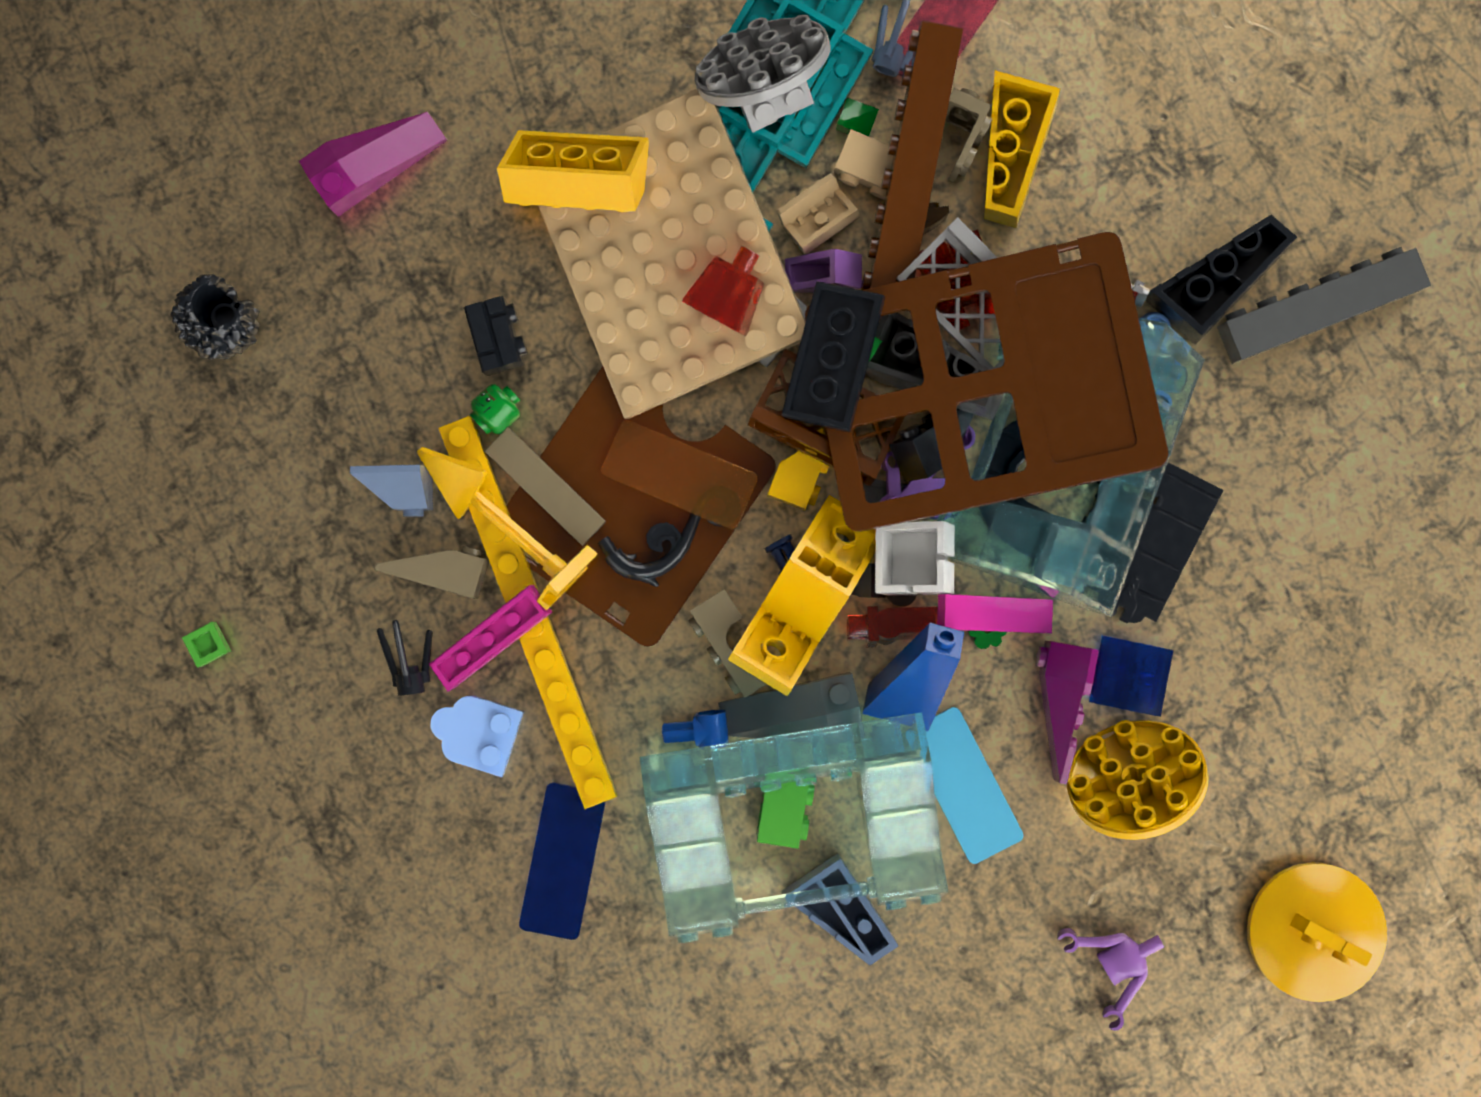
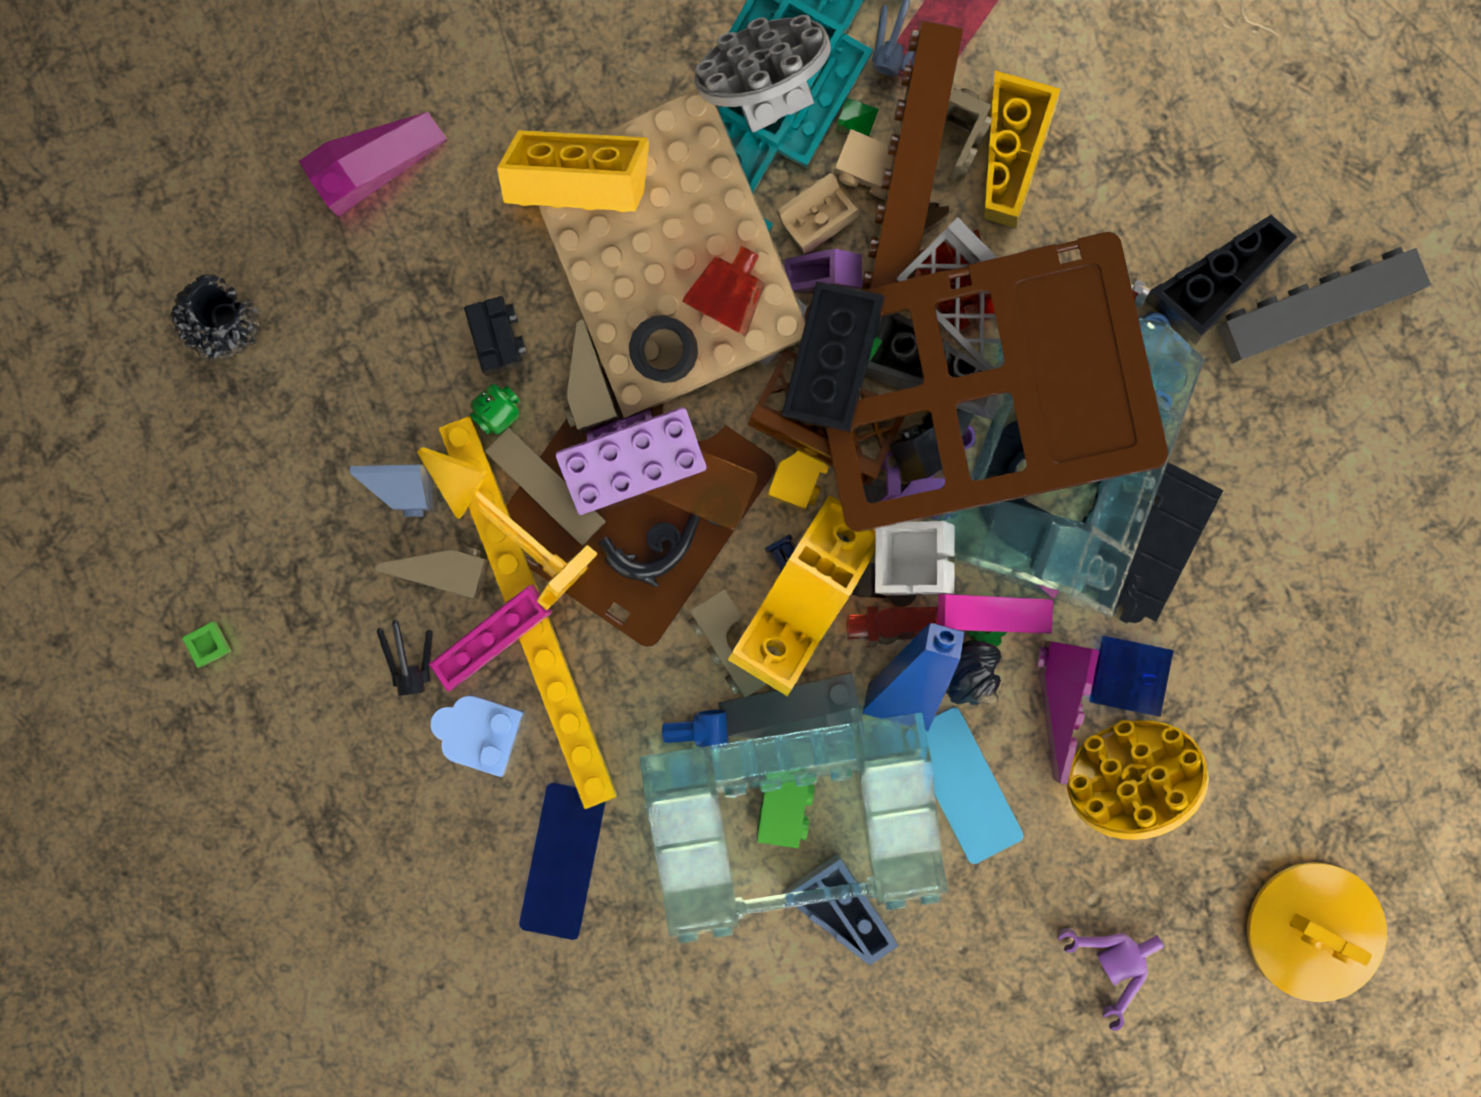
none -> bracket [556,407,707,515]
none -> dark tan slope [564,319,619,433]
none -> black tyre [629,315,698,383]
none -> black hair [945,640,1002,705]

